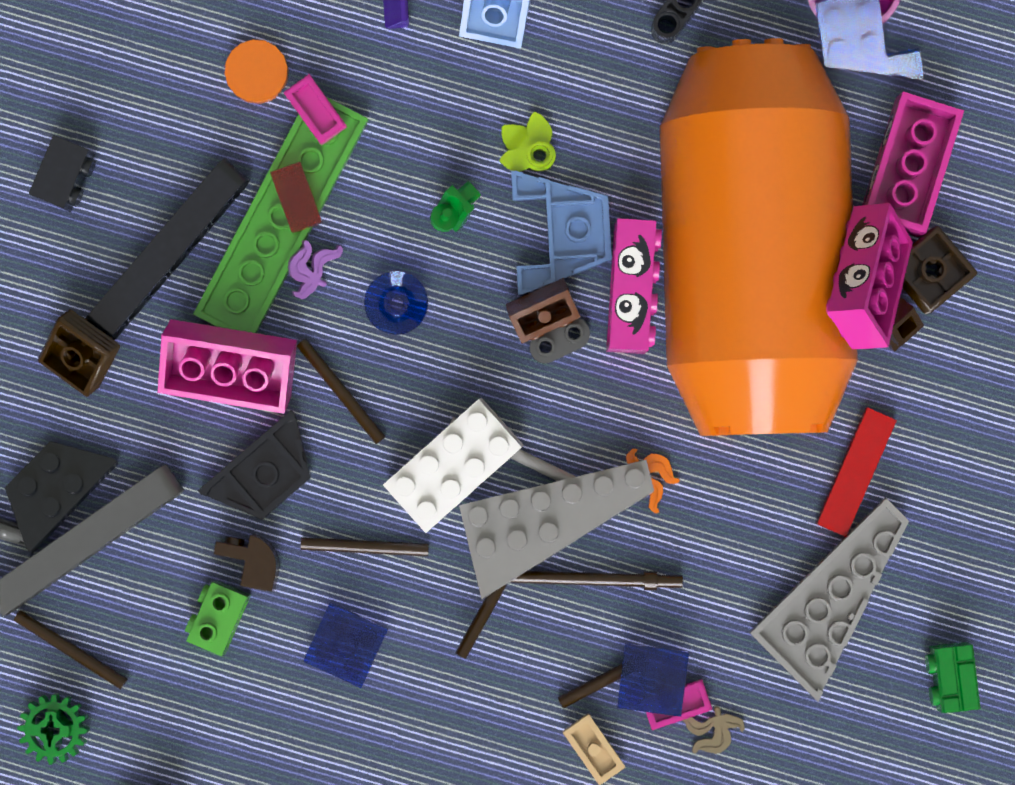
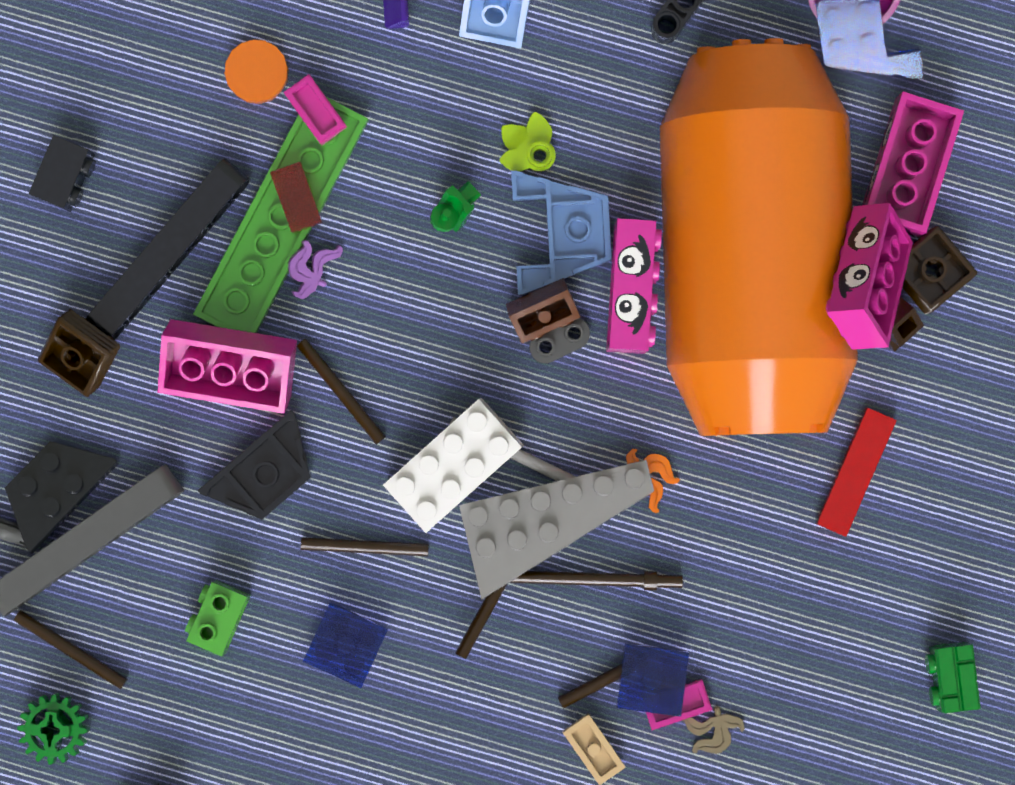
dark brown brick [214,534,280,592] -> none
clear blue dish [364,271,428,335] -> none
light grey wing [749,498,909,702] -> none

